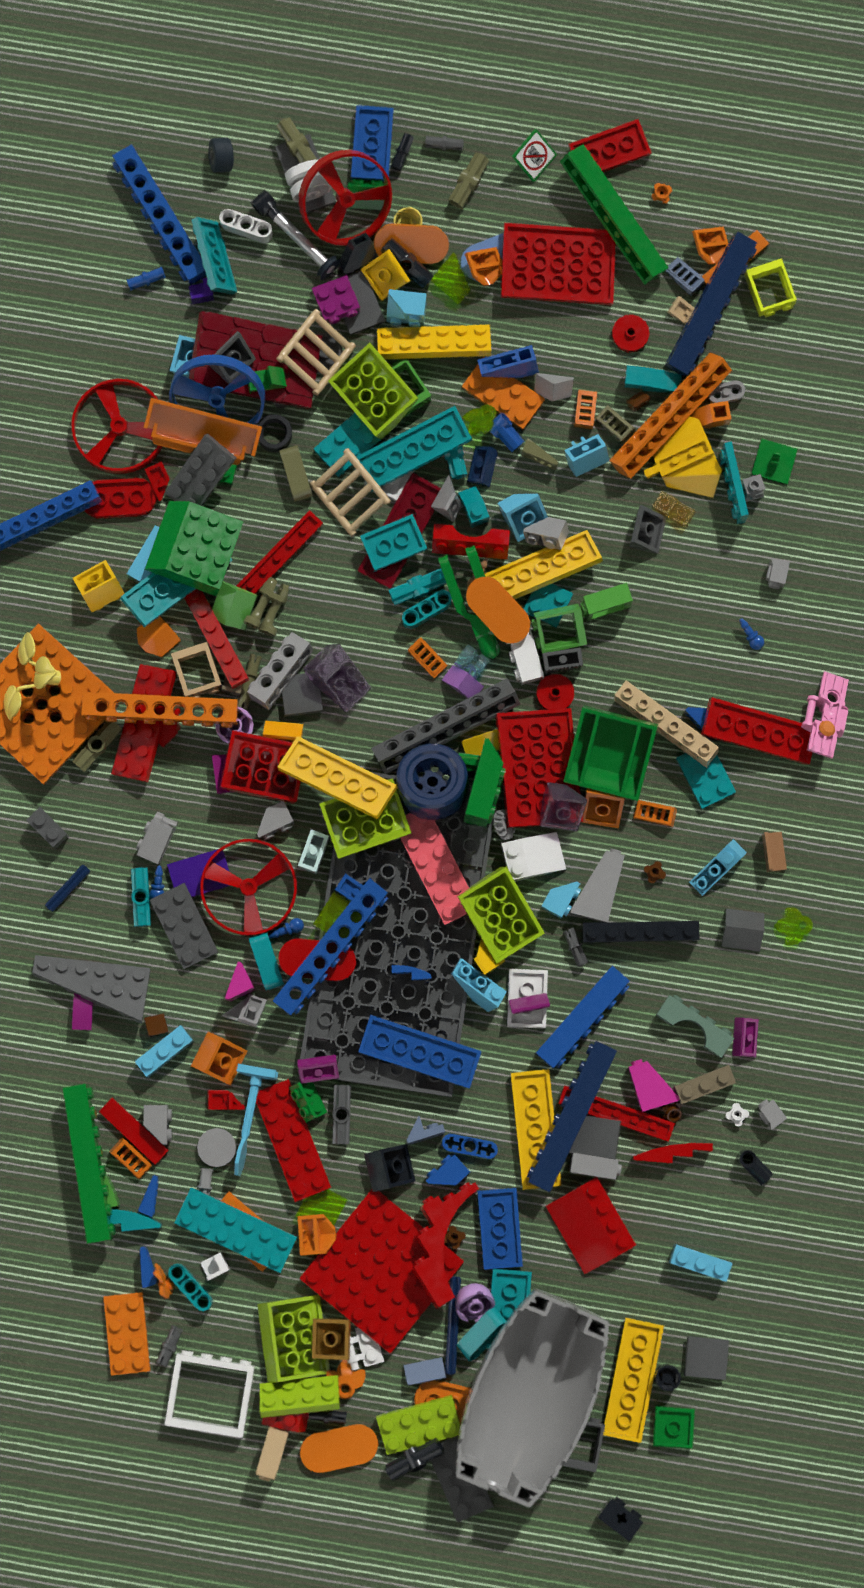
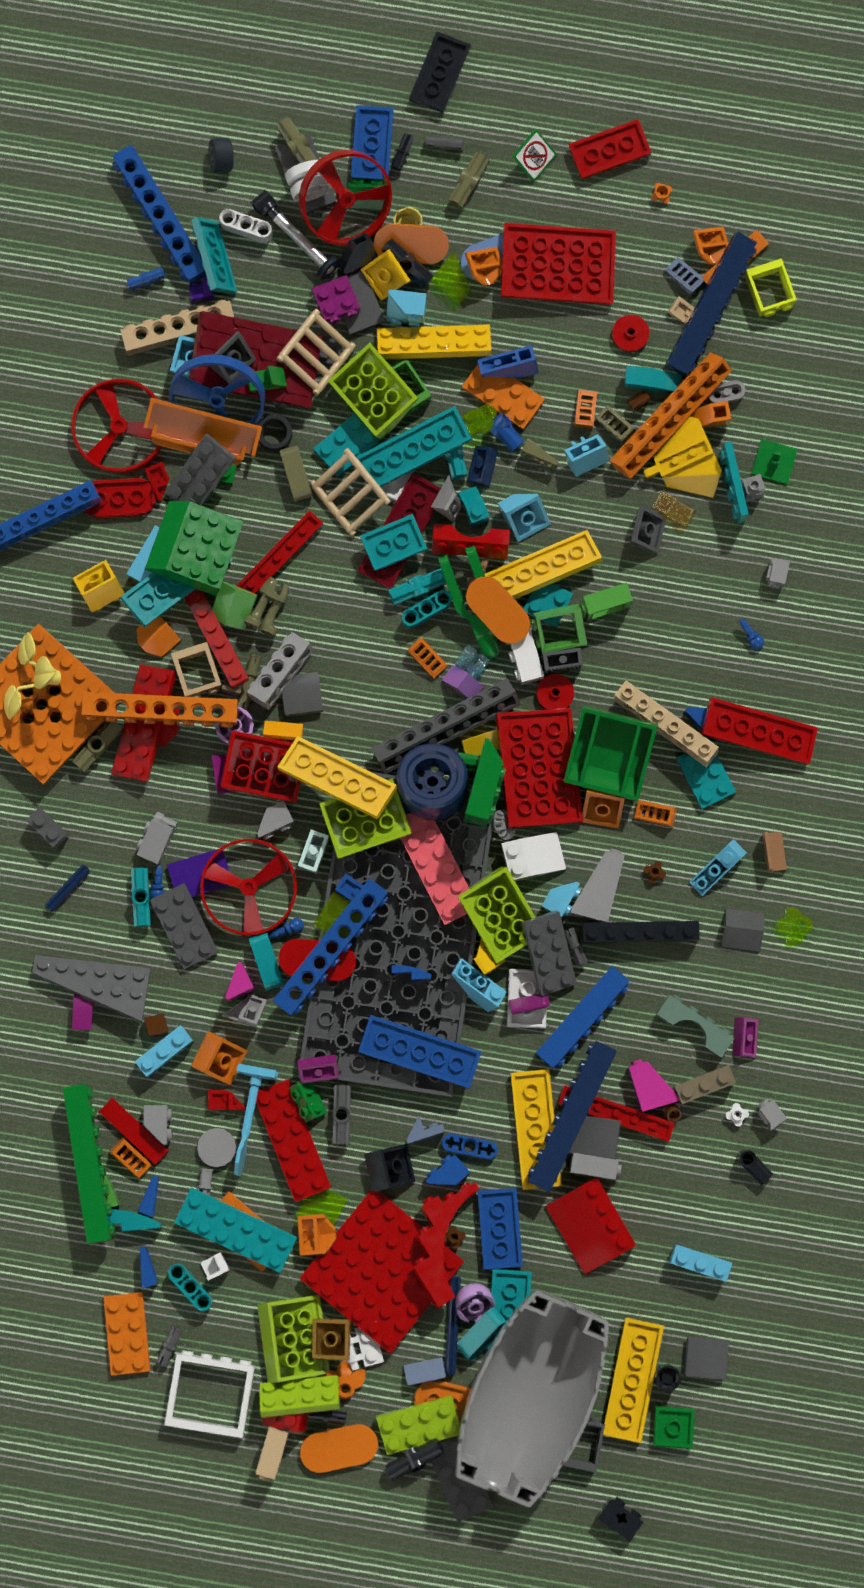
orange plate [153,1263,175,1299] -> none
clear purple slope [303,644,371,712] -> none
light grey slope [523,517,569,550] -> none
light grey slope [534,373,574,401] -> none
slope [540,782,587,832] -> none
green brick [560,144,669,285] -> none
red slope [632,1143,713,1164] -> none
bright pink piece [801,671,849,759] -> none
none -> tan brick [120,300,234,356]
none -> black plate [409,31,471,114]
none -> dark grey plate [522,910,577,996]

